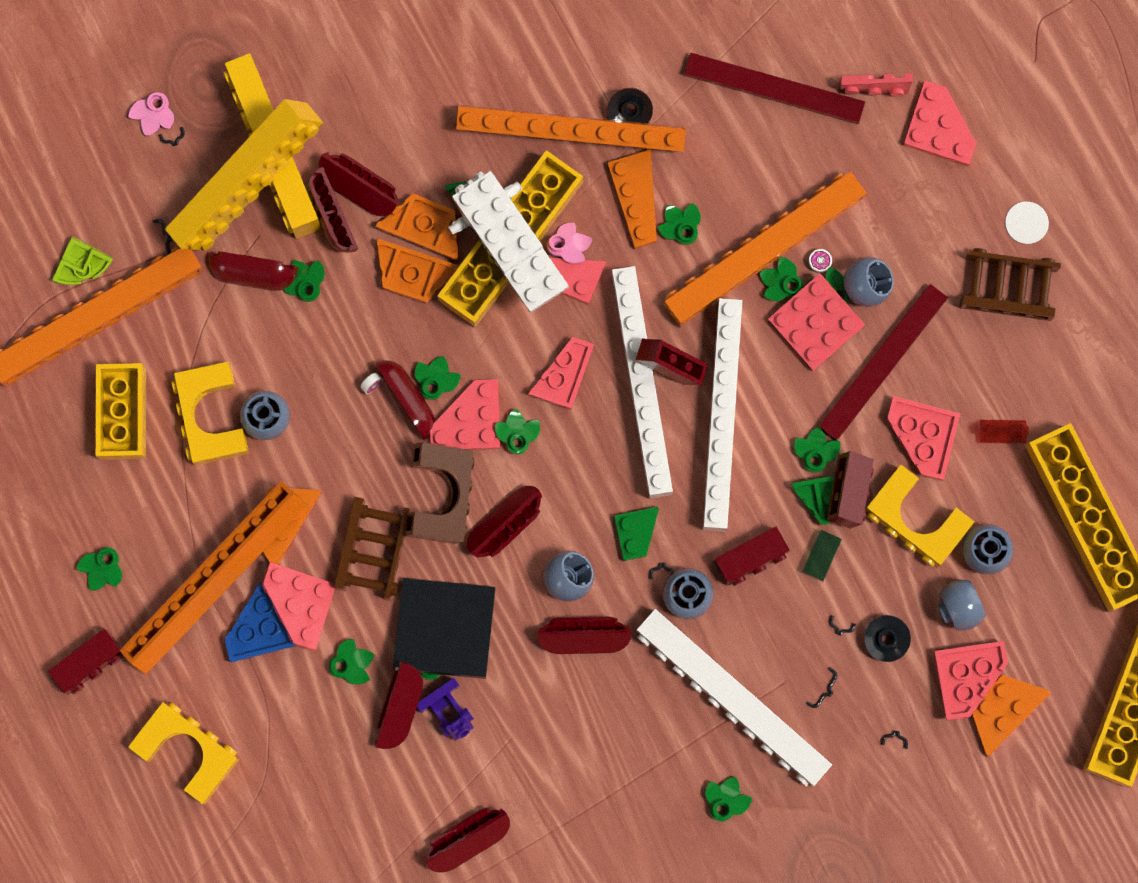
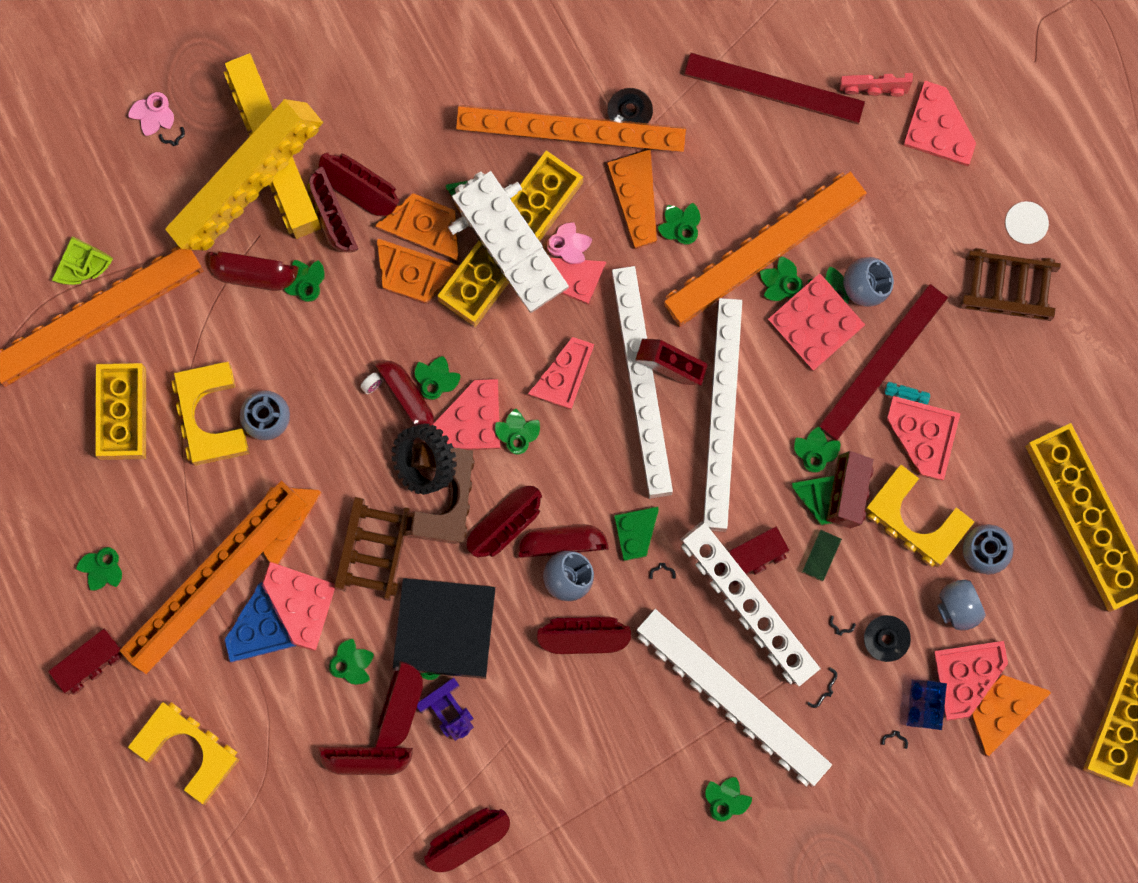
black piece [153,219,173,255] -> none
sand blue wheel [663,568,714,619] -> none
tile [809,249,832,273] -> none
clear red hinge [980,420,1029,444] -> none
none -> dark red brick [319,747,413,775]
none -> black tyre [392,423,457,495]
none -> dark red brick [516,524,609,558]
none -> white brick [680,522,821,686]
none -> teal axle [885,382,930,405]
none -> clear blue brick [907,680,947,730]

